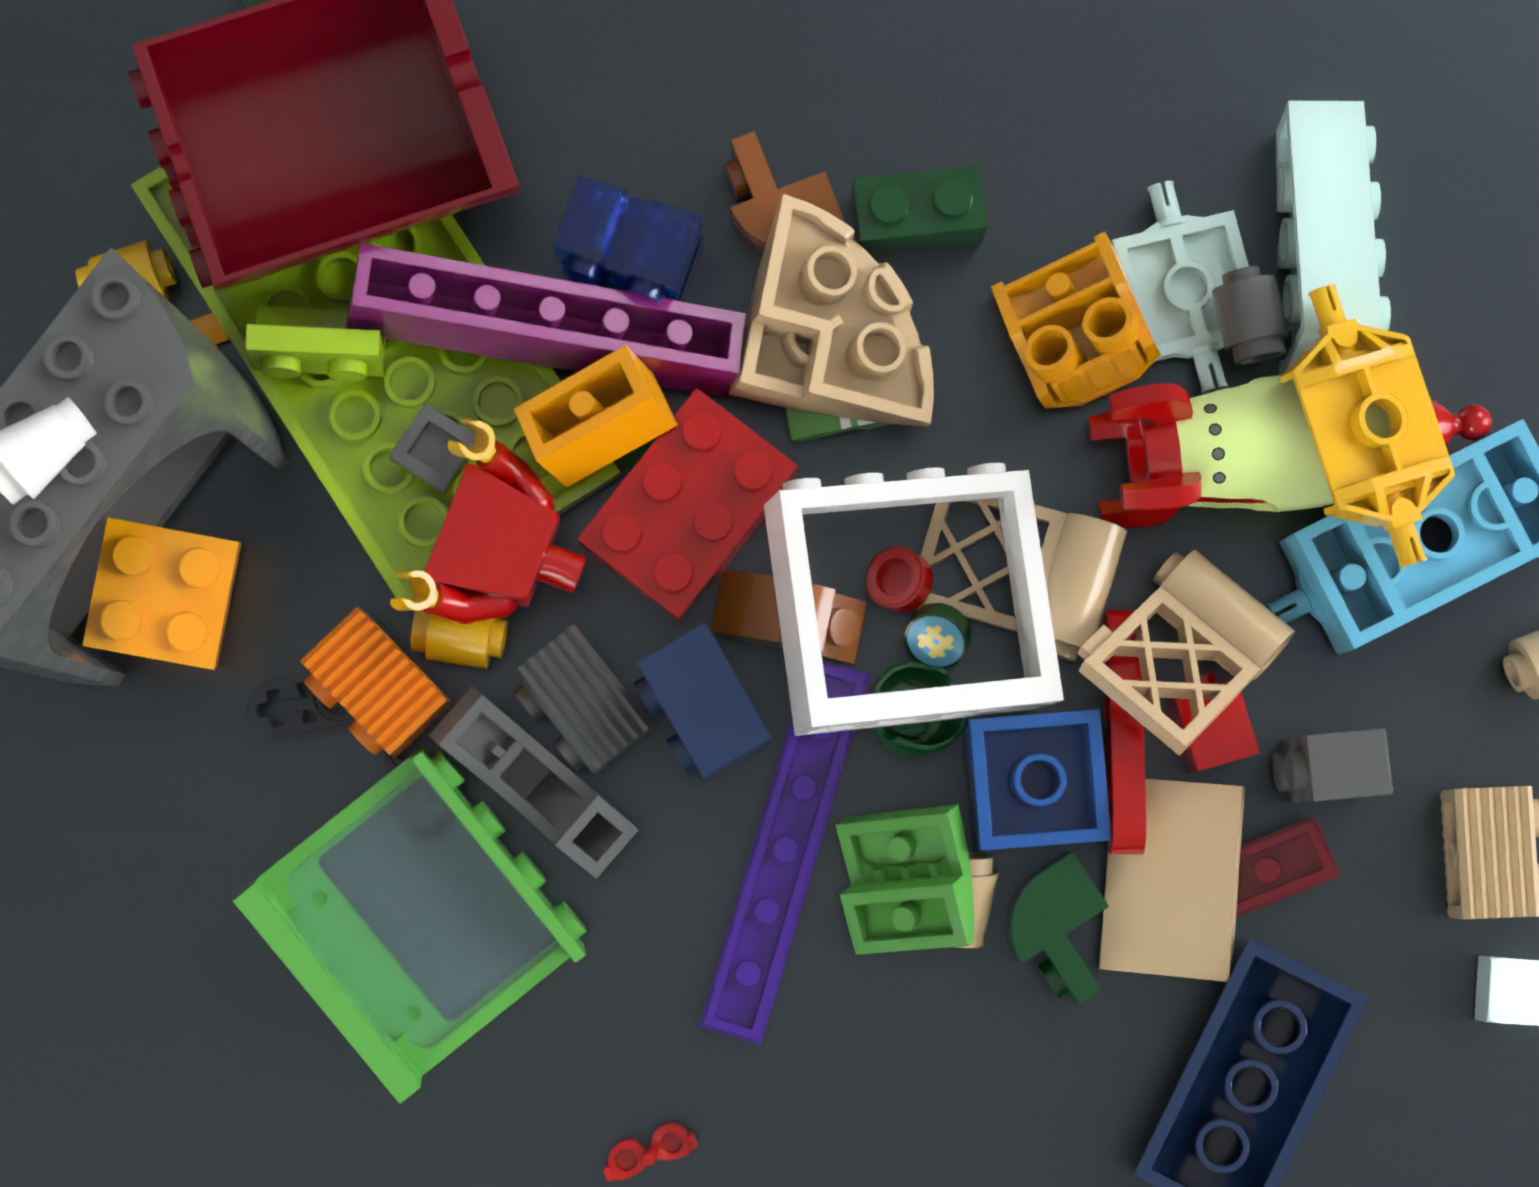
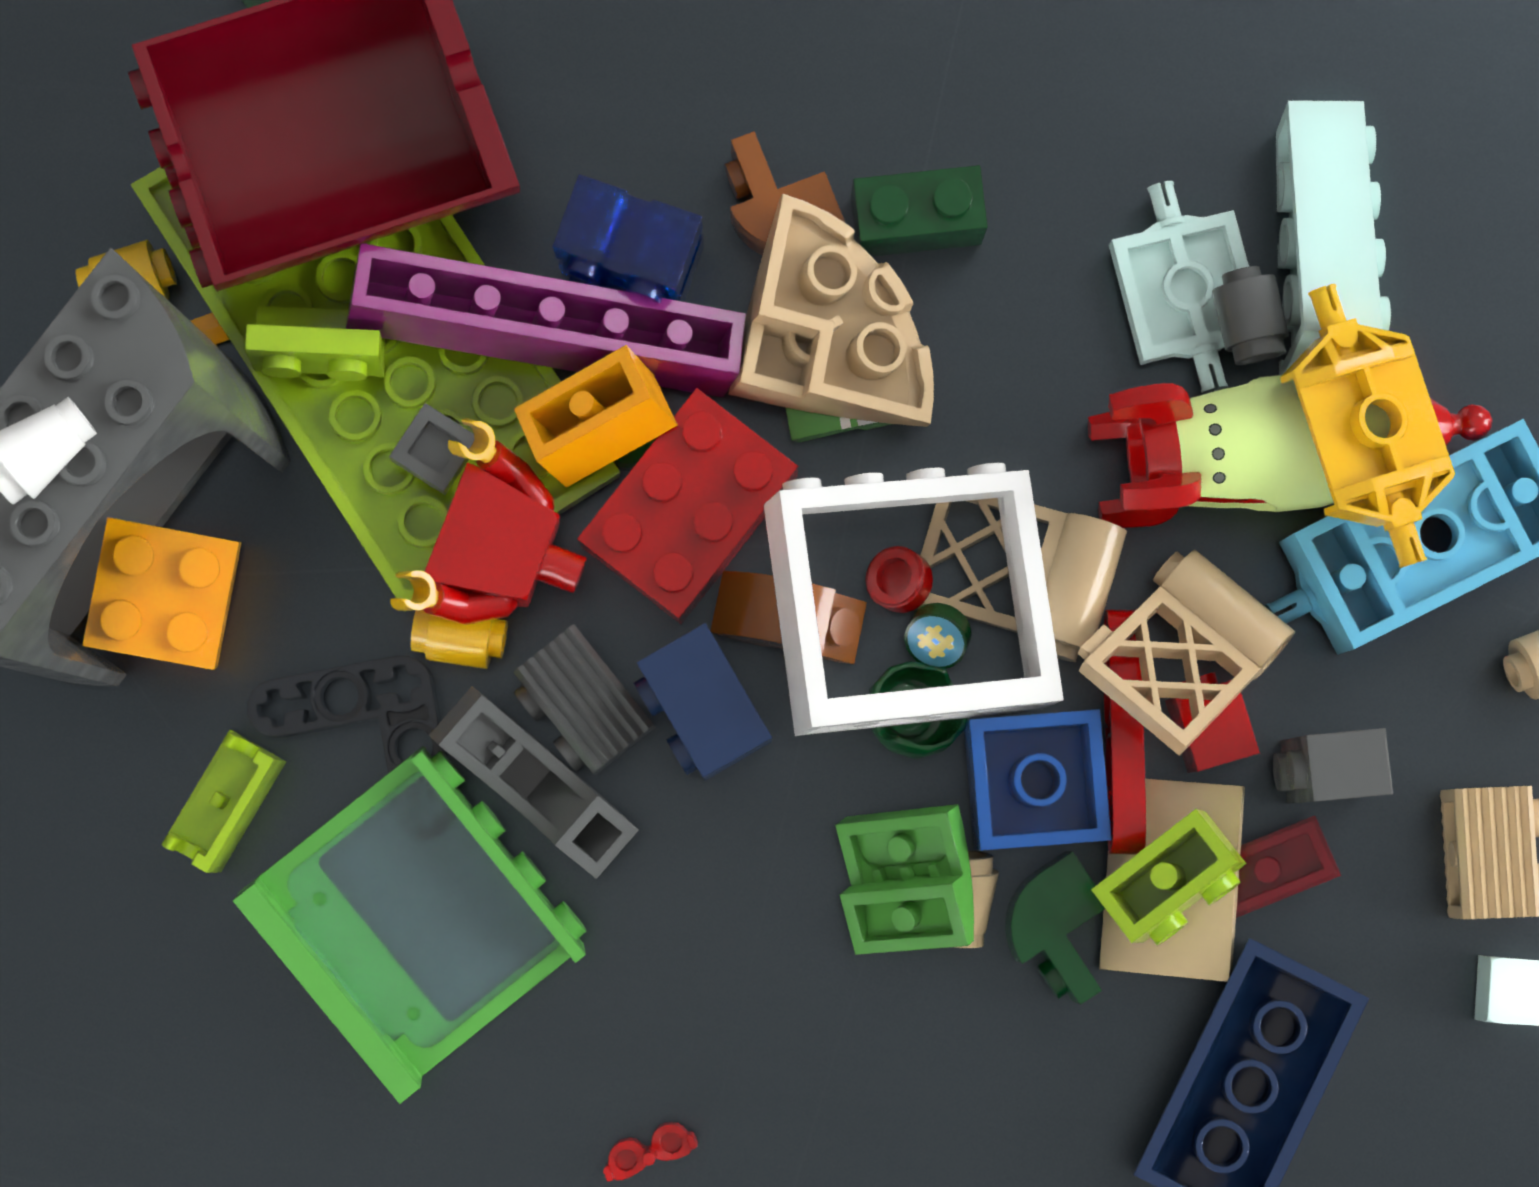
orange brick [300,607,453,757] -> none
dark purple tile [699,660,871,1045] -> none
light orange slope [991,231,1161,409] -> none
none -> lime hinge [161,730,287,873]
none -> lime brick [1091,809,1247,946]

